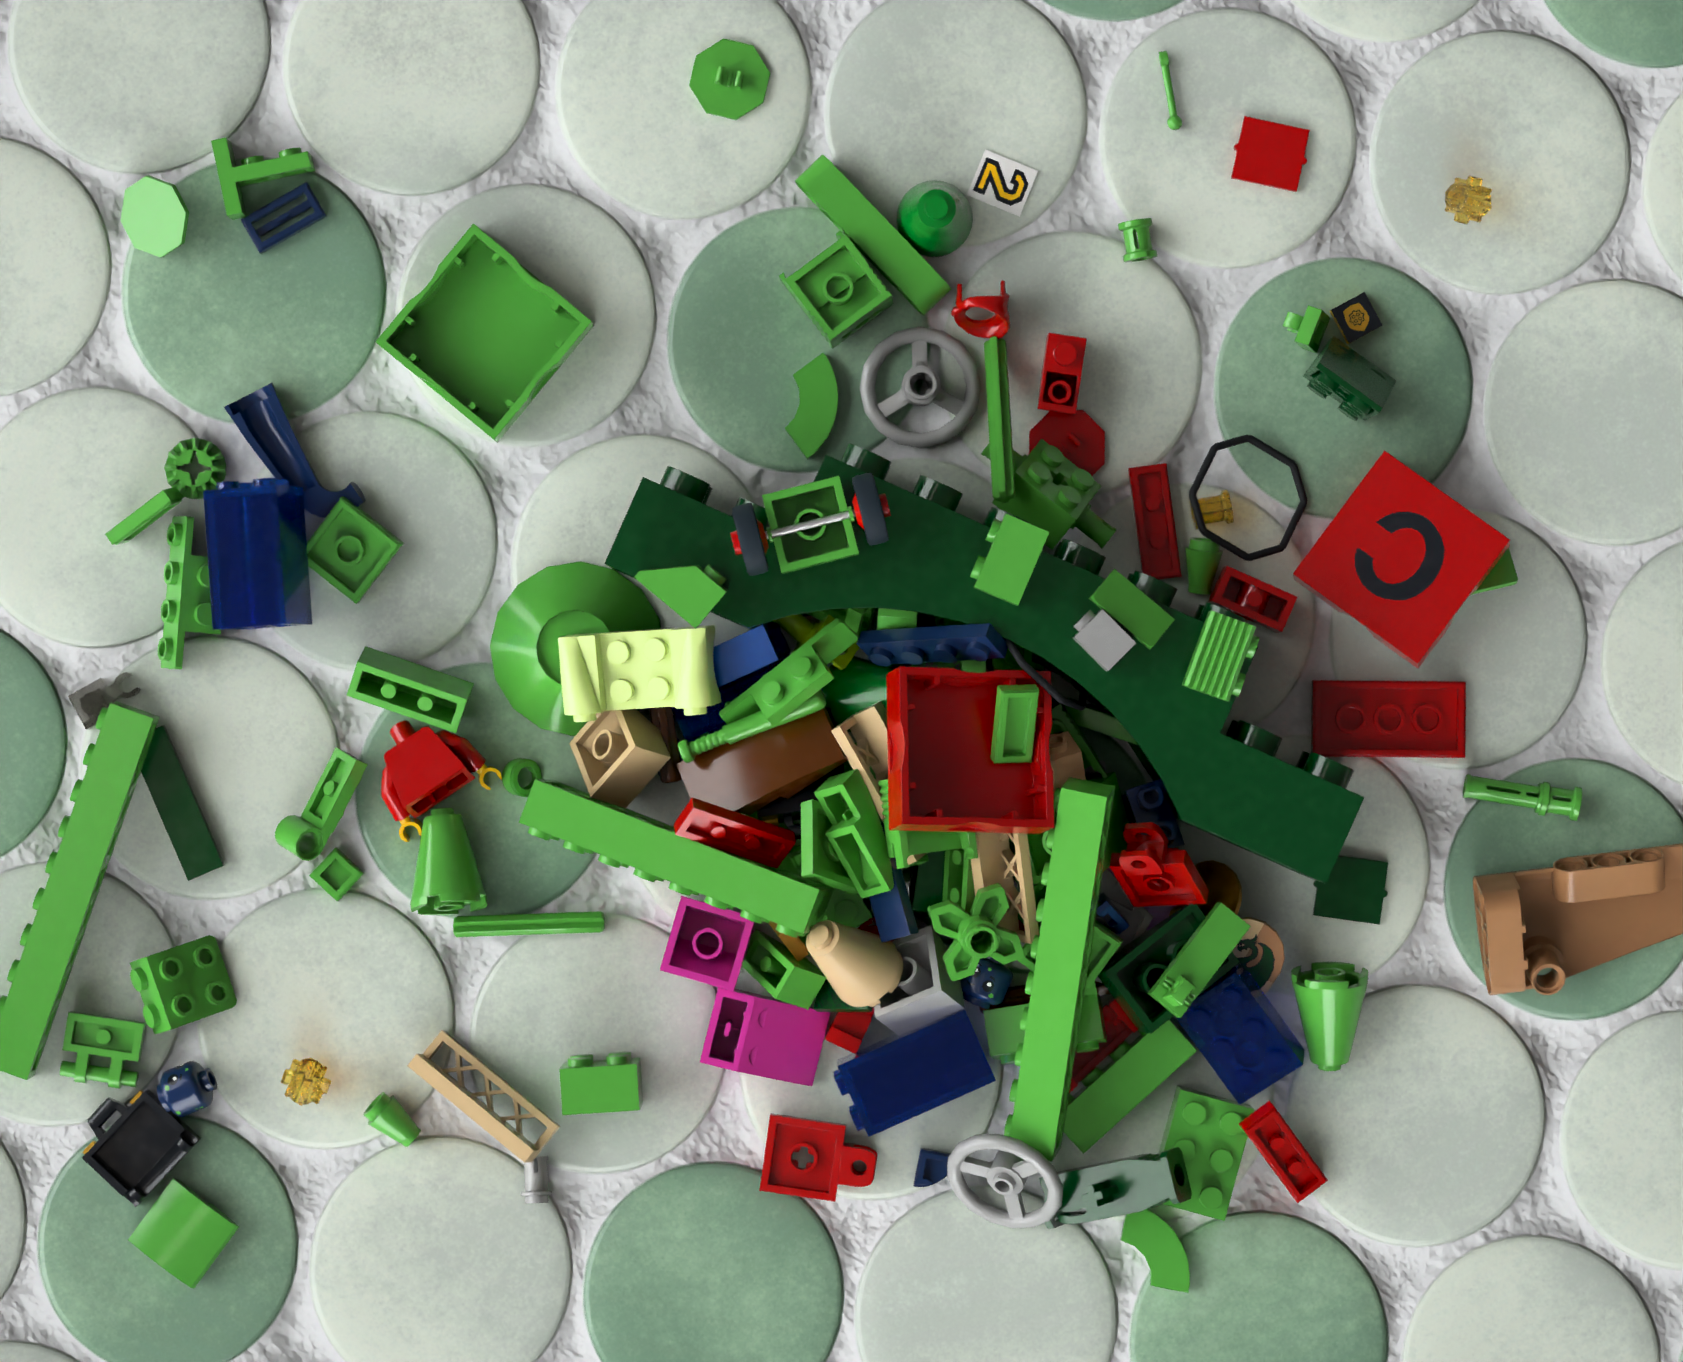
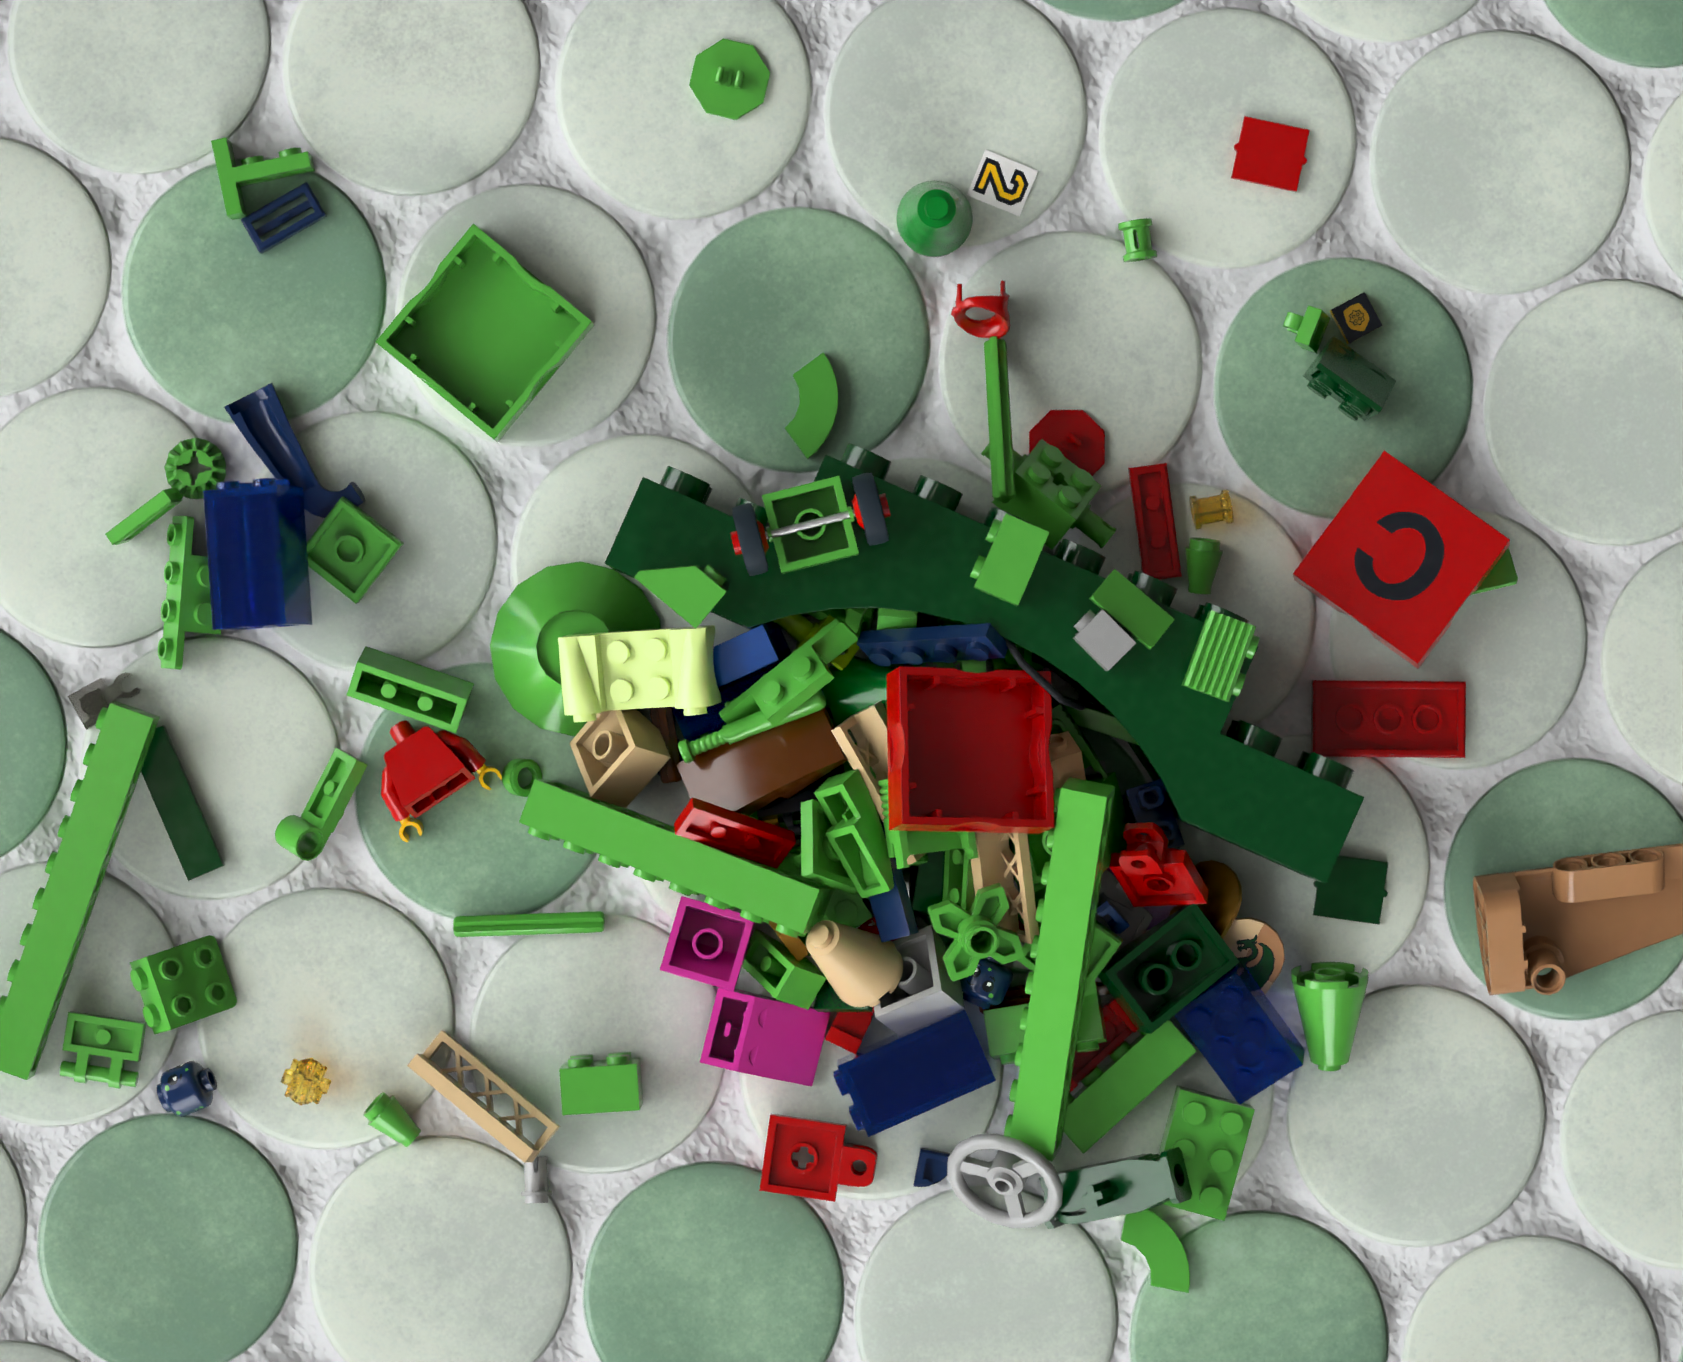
black piece [82,1089,201,1207] -> none
piece [120,175,189,258] -> none
bright green slope [128,1178,239,1288] -> none
bright green tile [309,847,364,902] -> none
bright green cone [410,808,488,915] -> none
bright green piece [779,230,894,349] -> none
bright green beam [795,155,952,316] -> none
light grey piece [859,326,981,448] -> none
bright green tile [990,684,1039,764] -> none
red slope [1037,333,1087,415] -> none
bright green hinge [1147,902,1251,1018] -> none
bright green hinge [1159,51,1182,130] -> none
black piece [1189,435,1307,561] -> none
red brick [1208,566,1298,633] -> none
red tile [1239,1100,1328,1203] -> none
clear yellow gear [1445,175,1492,224] -> none
bright green pin [1463,774,1582,821] -> none

